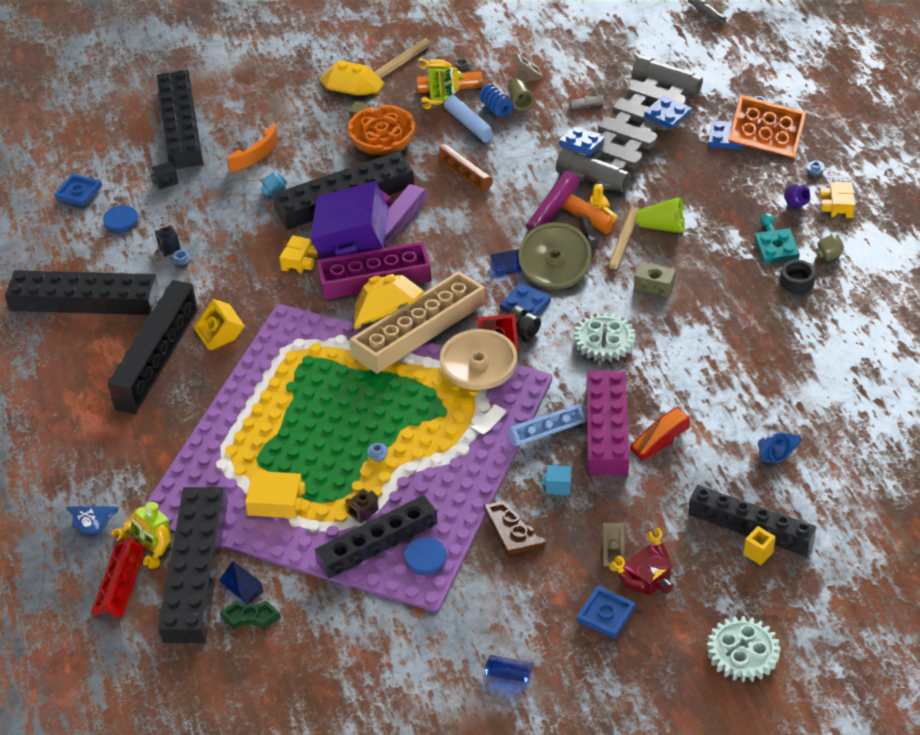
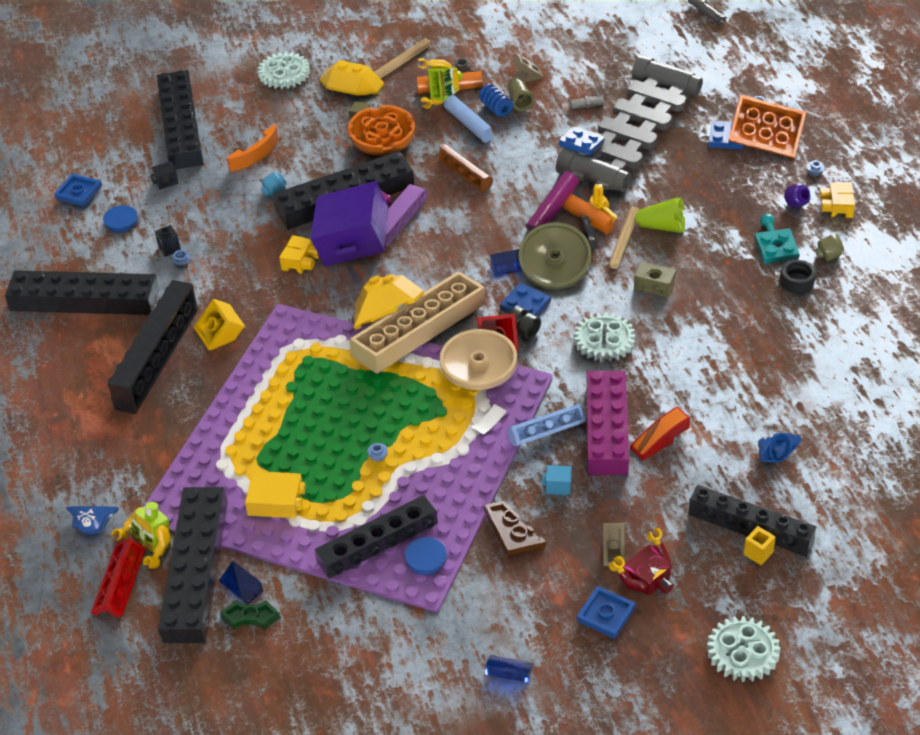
magenta brick [316,242,432,300] -> none
dark brown brick [345,489,379,524] -> none
plate [644,95,691,130] -> none
none -> light aqua gear [258,52,310,89]

